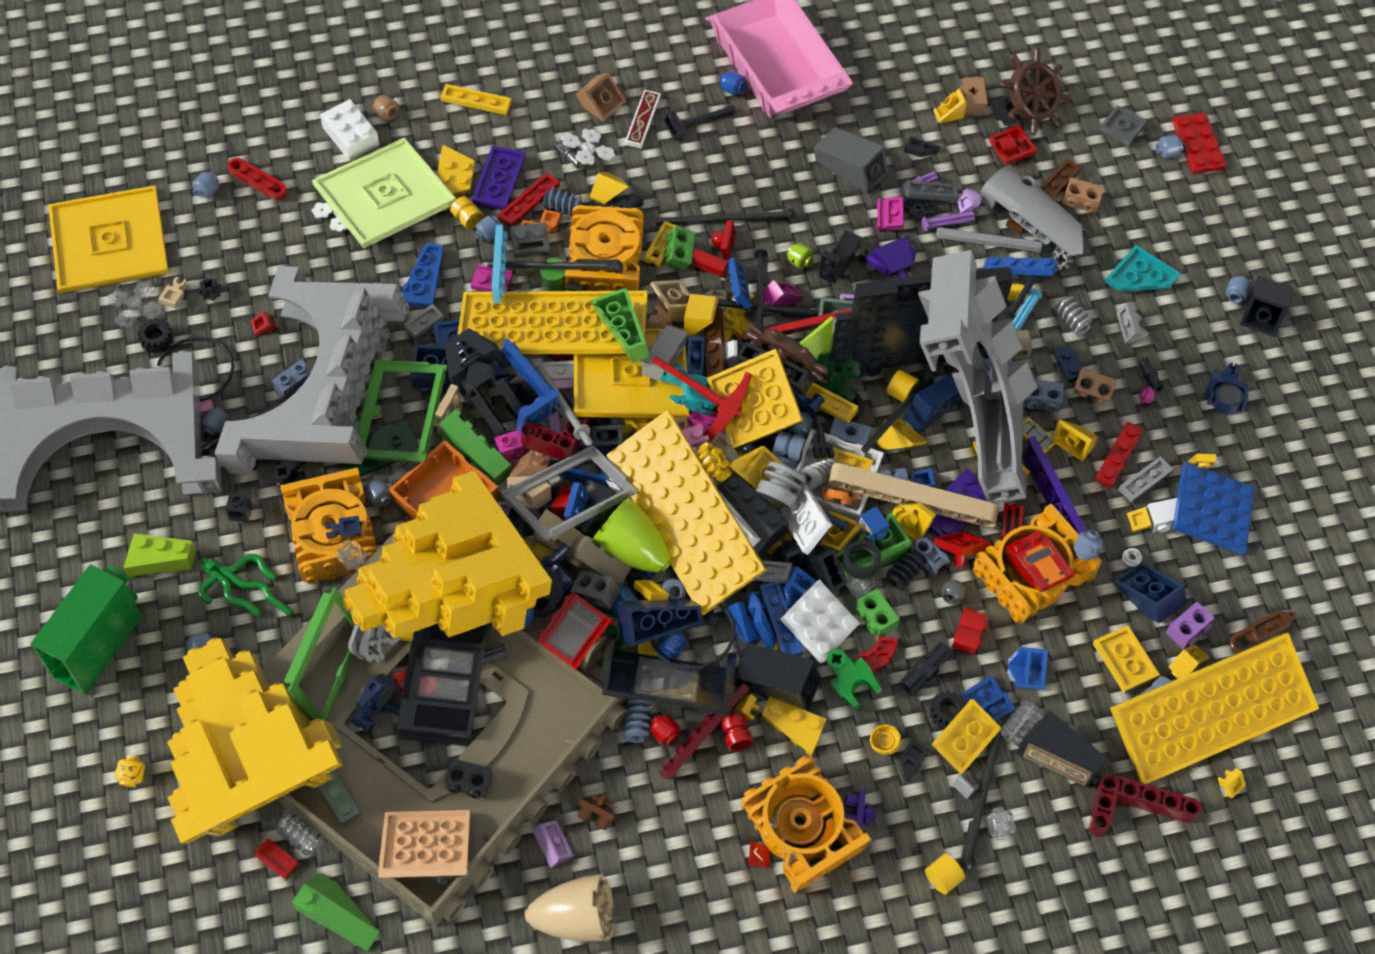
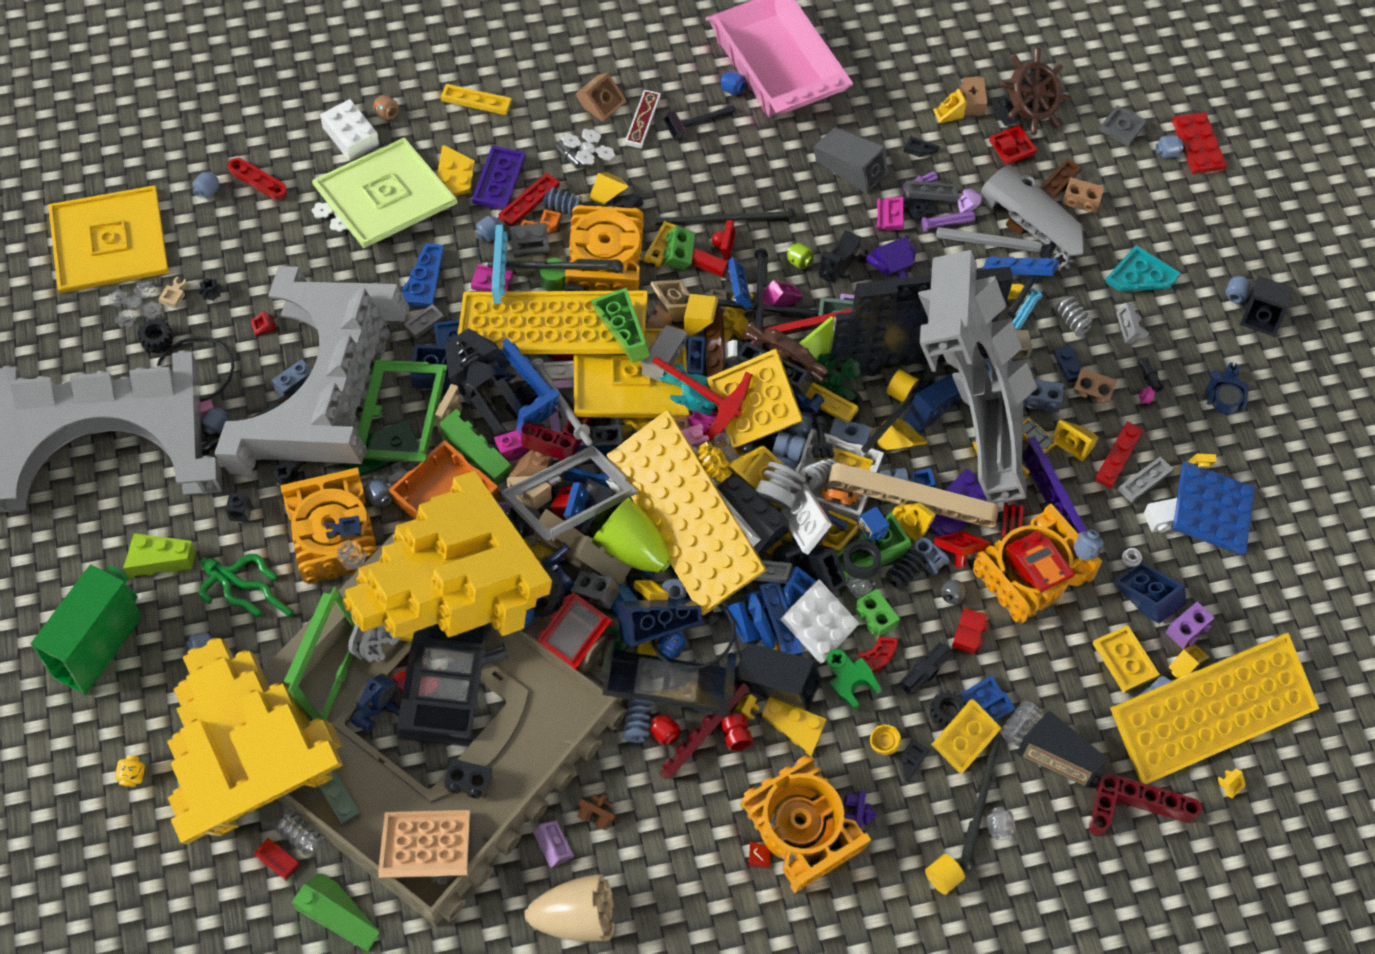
yellow wheel [450,196,484,230] -> none
light grey slope [952,773,980,799] -> none
blue slope [1008,647,1048,690] -> none
yellow plate [1127,507,1152,532] -> none
reddish brown plate [1229,609,1296,653] -> none

